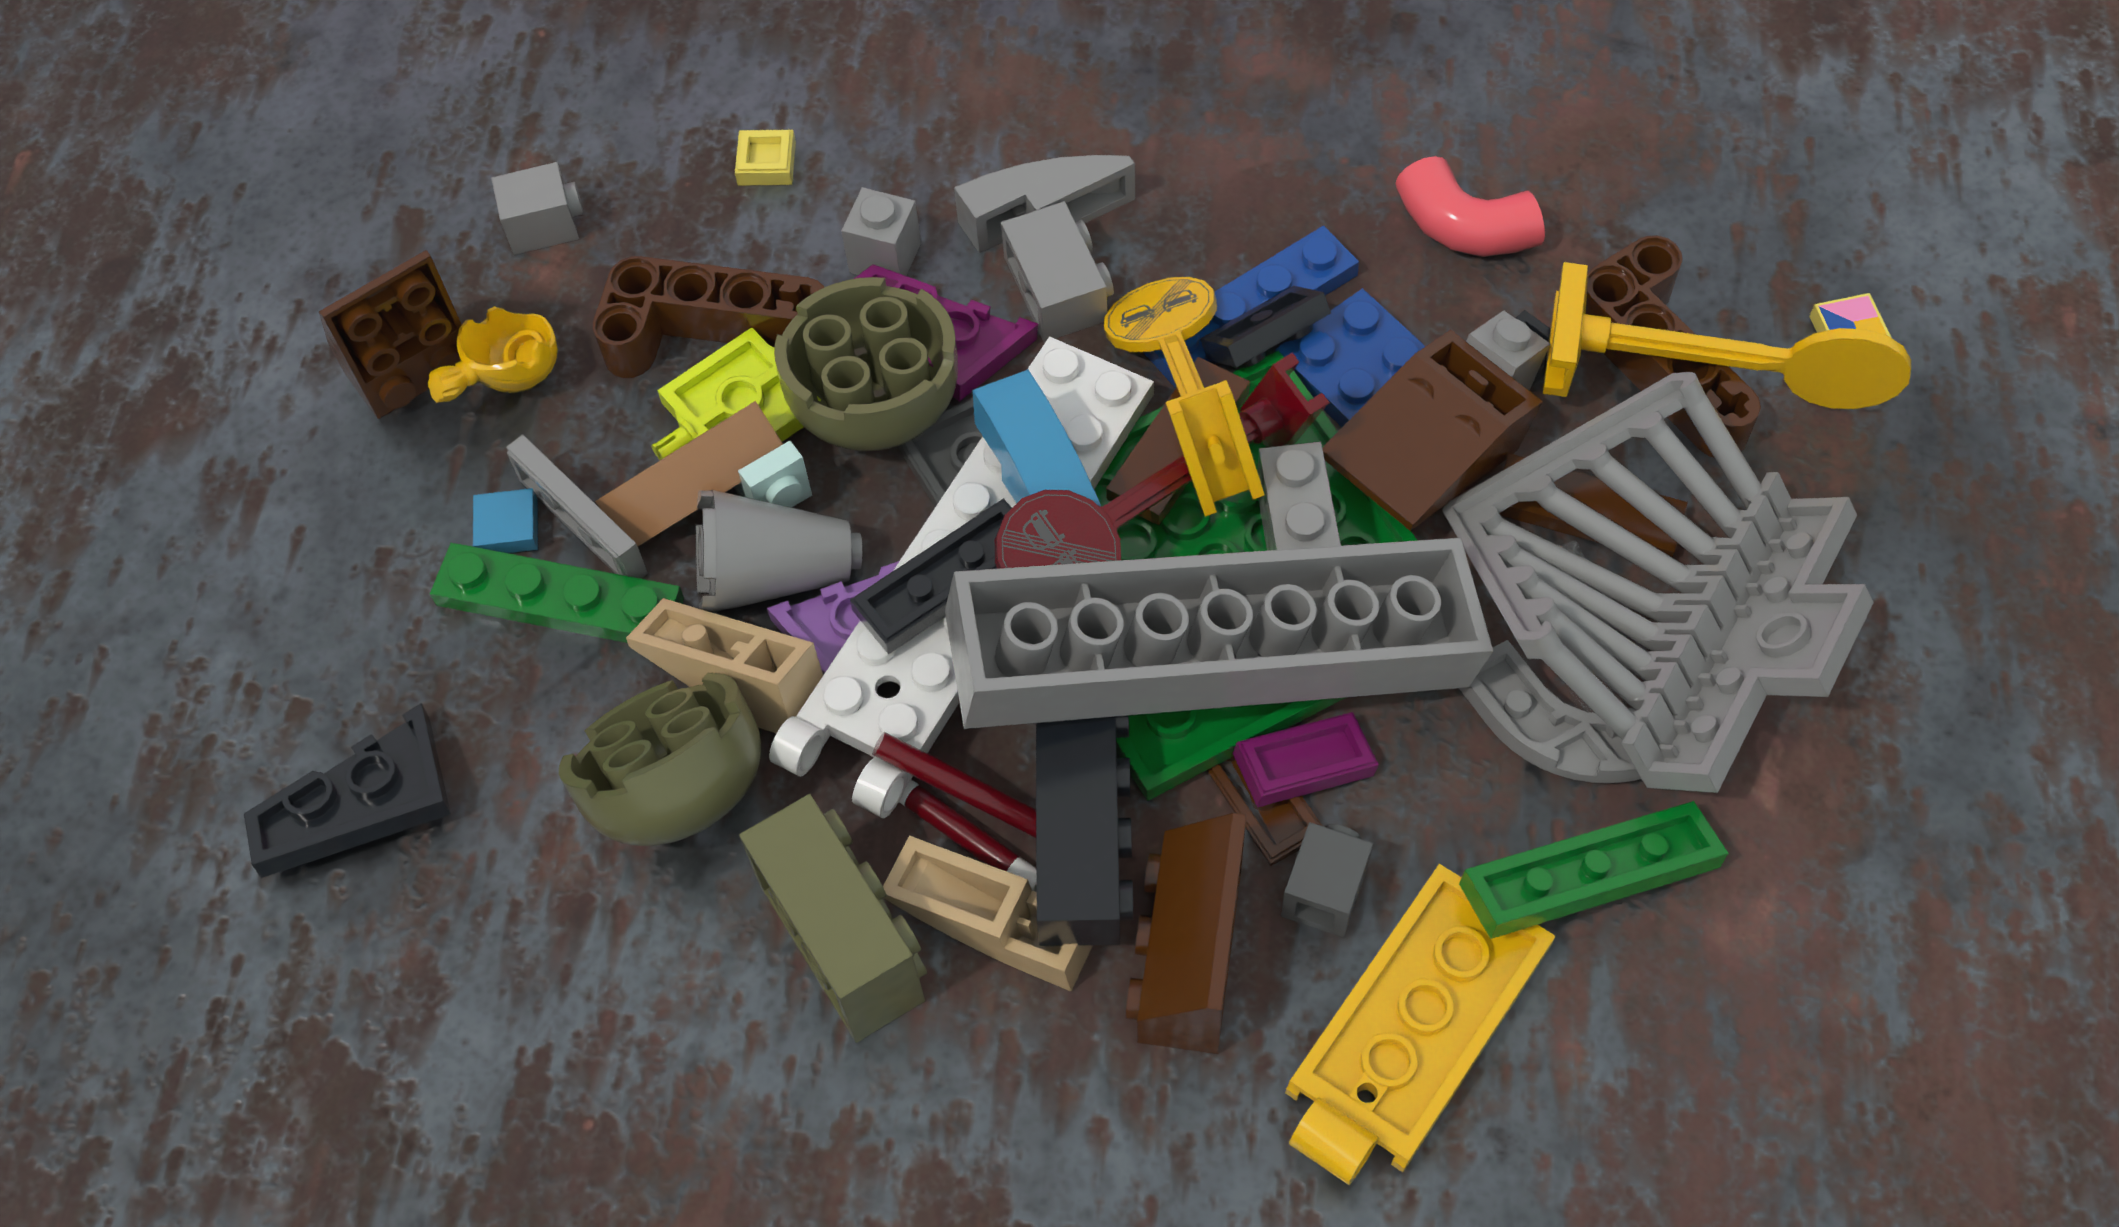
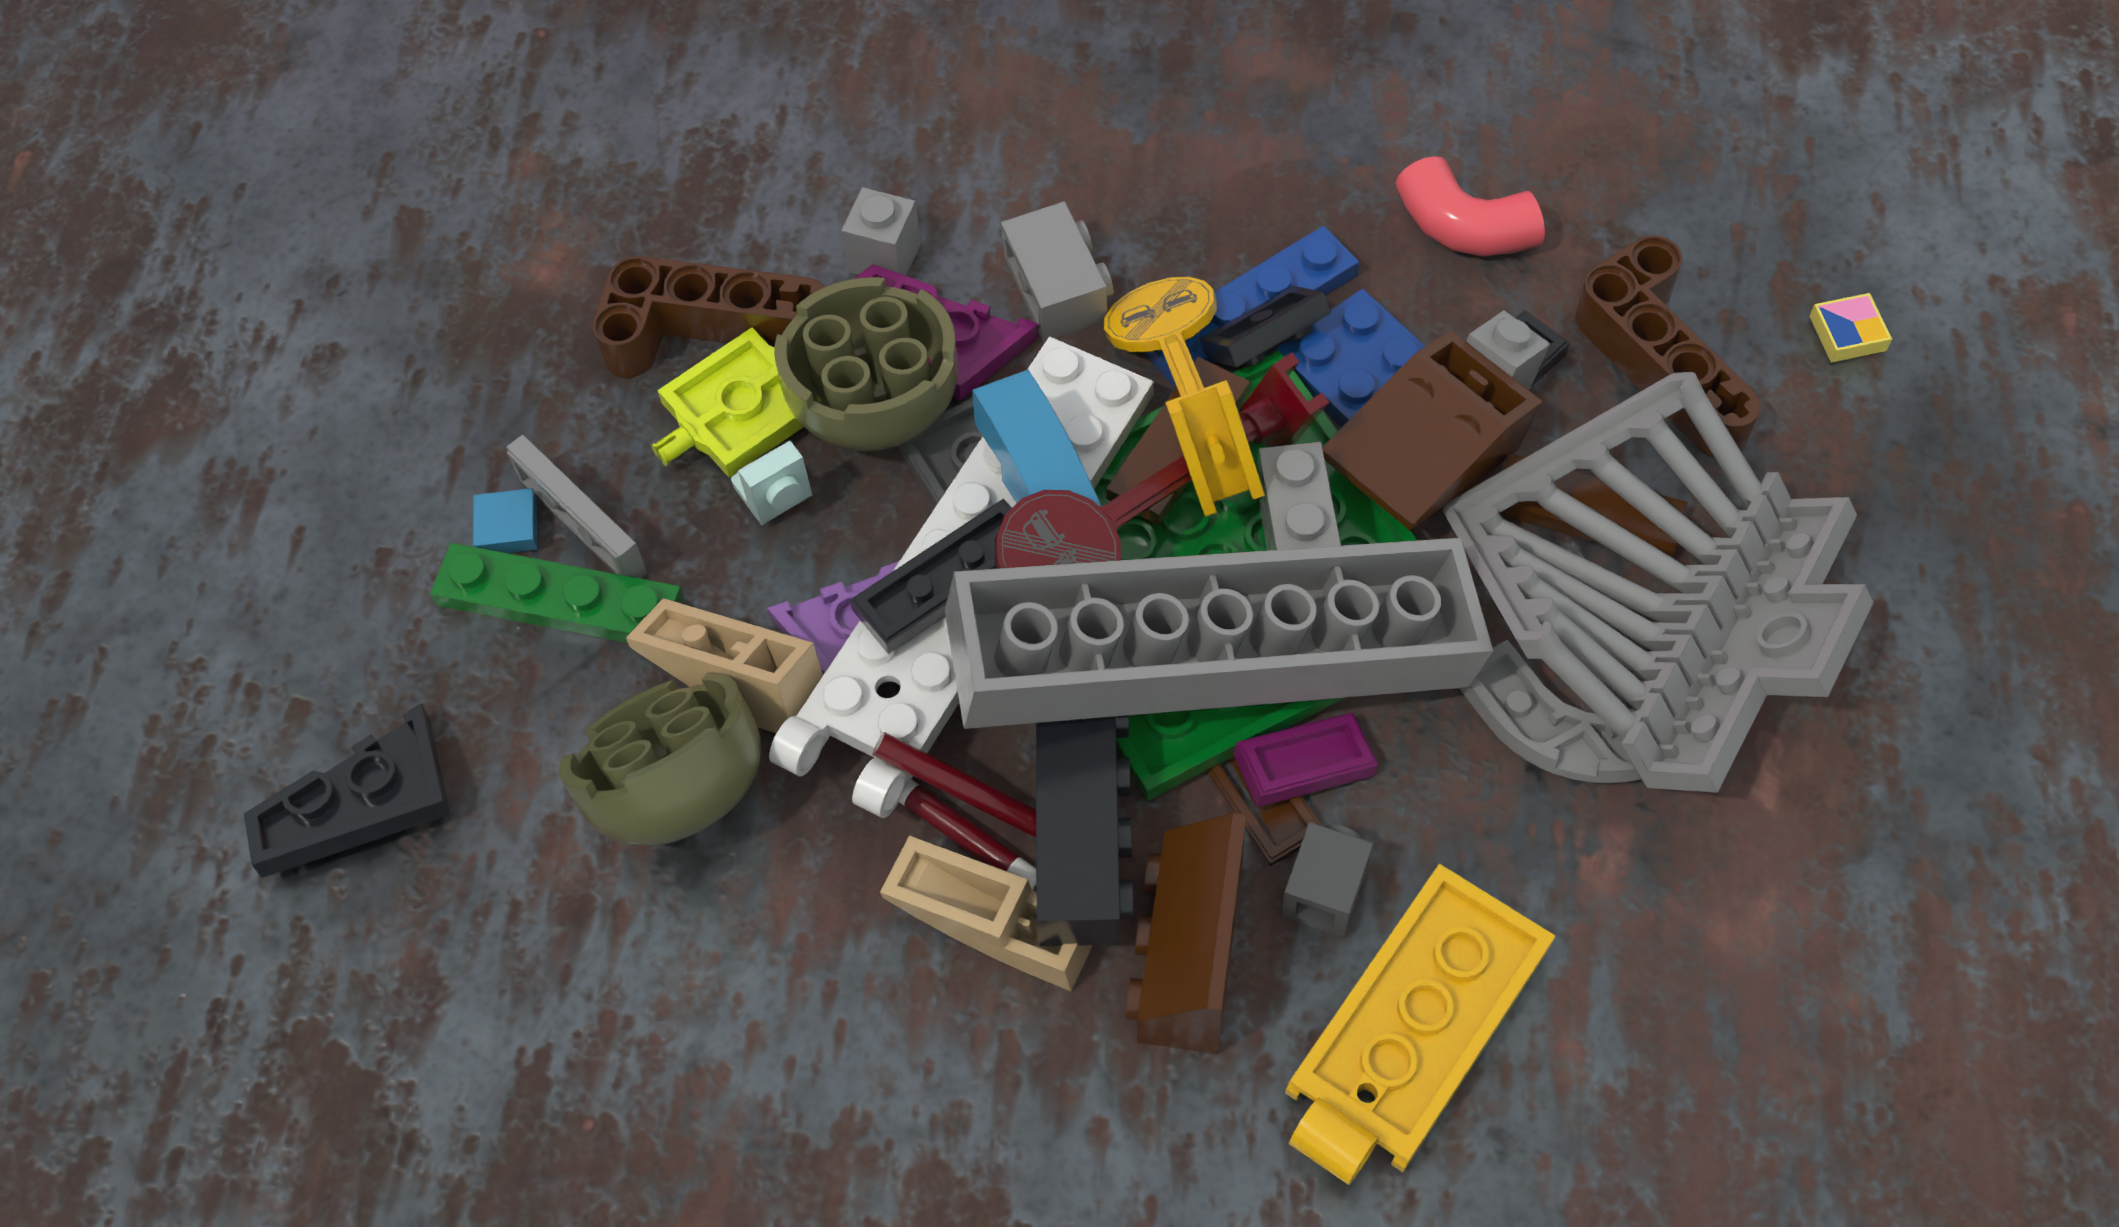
reddish brown slope [319,250,462,419] -> none
yellow hair [428,306,558,403] -> none
light grey brick [491,162,584,255] -> none
medium nougat slope [594,401,783,547] -> none
light grey cone [696,490,862,613] -> none
light yellow tile [735,130,796,186] -> none
olive brick [739,794,927,1043] -> none
light grey slope [954,155,1135,253] -> none
green plate [1459,801,1729,939] -> none
yellow piece [1543,262,1911,409] -> none

